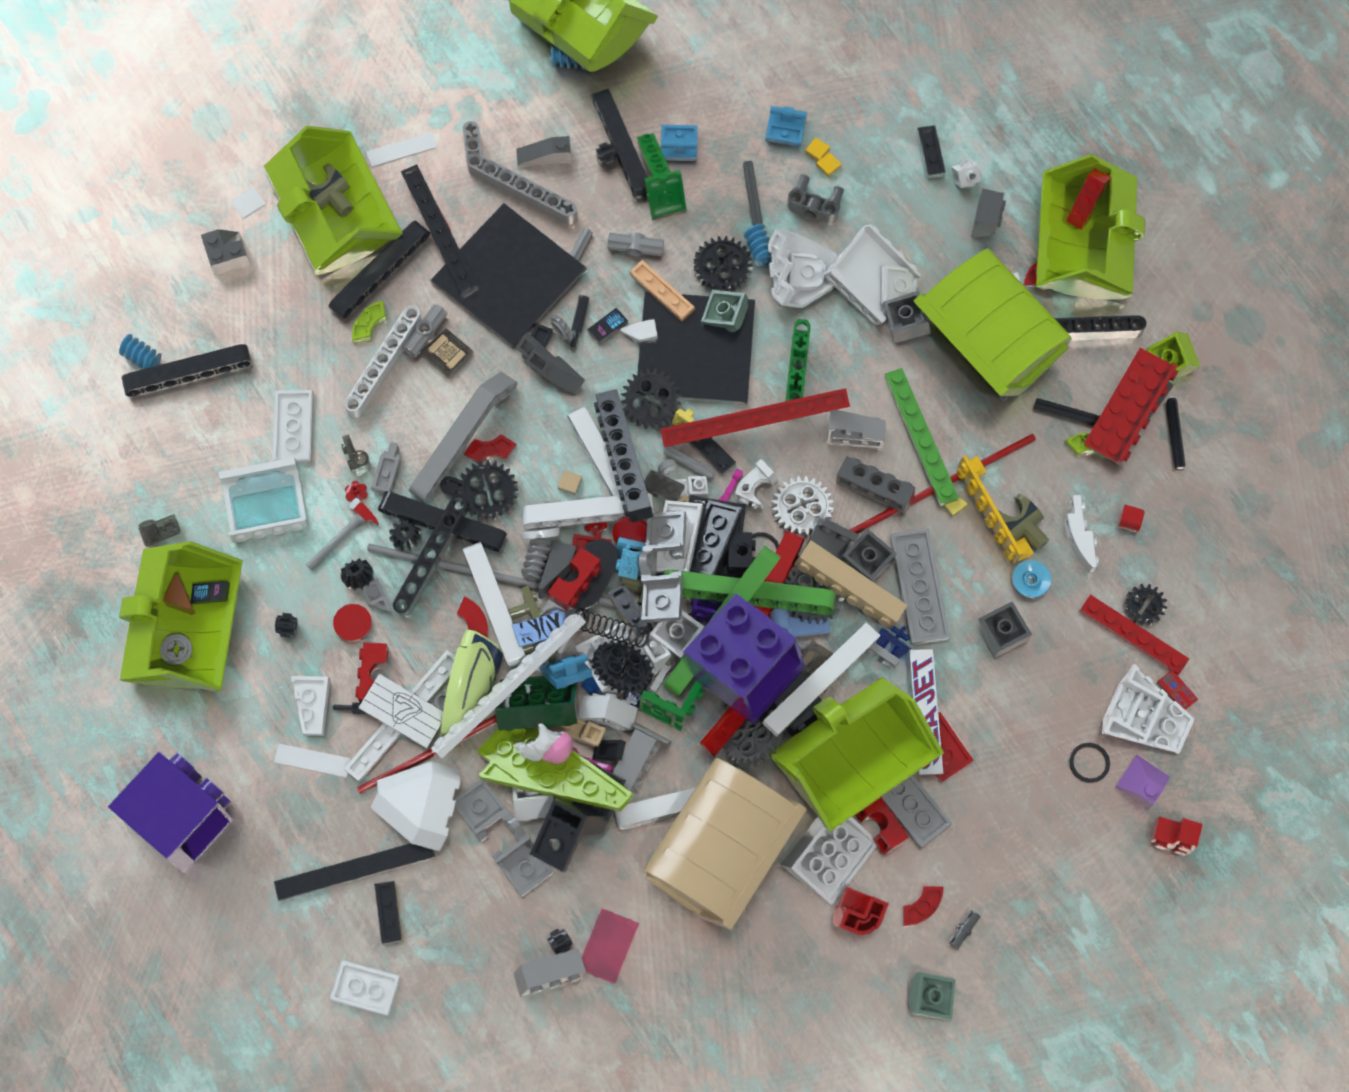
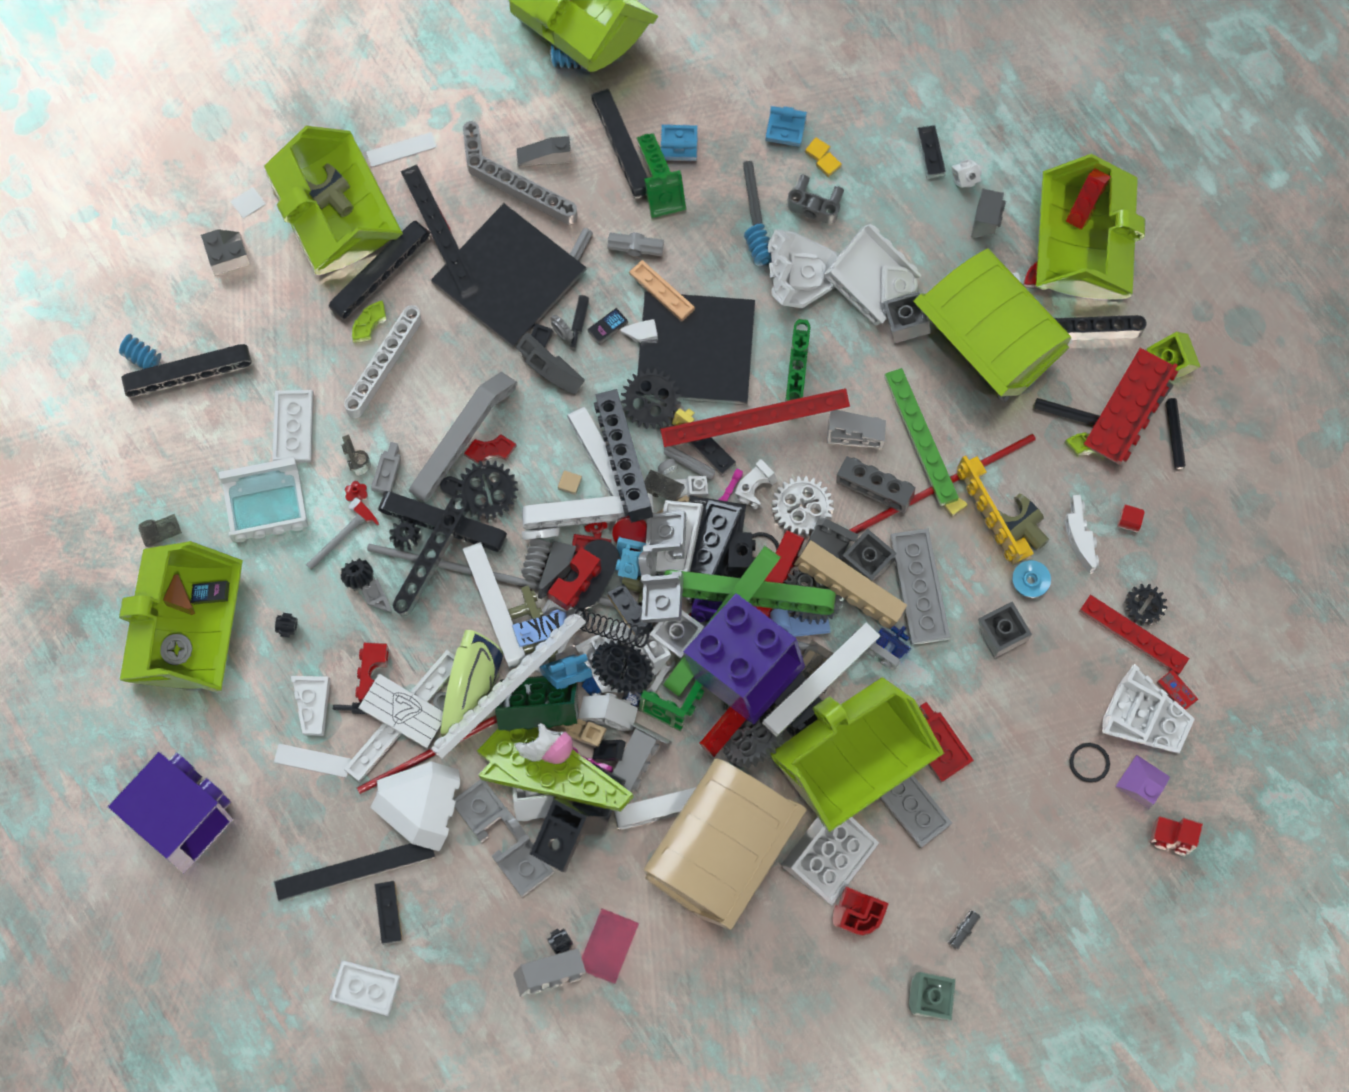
red tile [333,604,372,642] -> none
light grey piece [402,304,447,357] -> none
tile [420,328,473,378] -> none
red tile [457,596,488,638] -> none
black gear [595,142,618,166] -> none
black gear [693,236,753,291] -> none
sand green slope [701,290,748,332] -> none
red arch [855,796,909,856] -> none
red tile [903,886,944,927] -> none
sticker [909,649,943,775] -> none

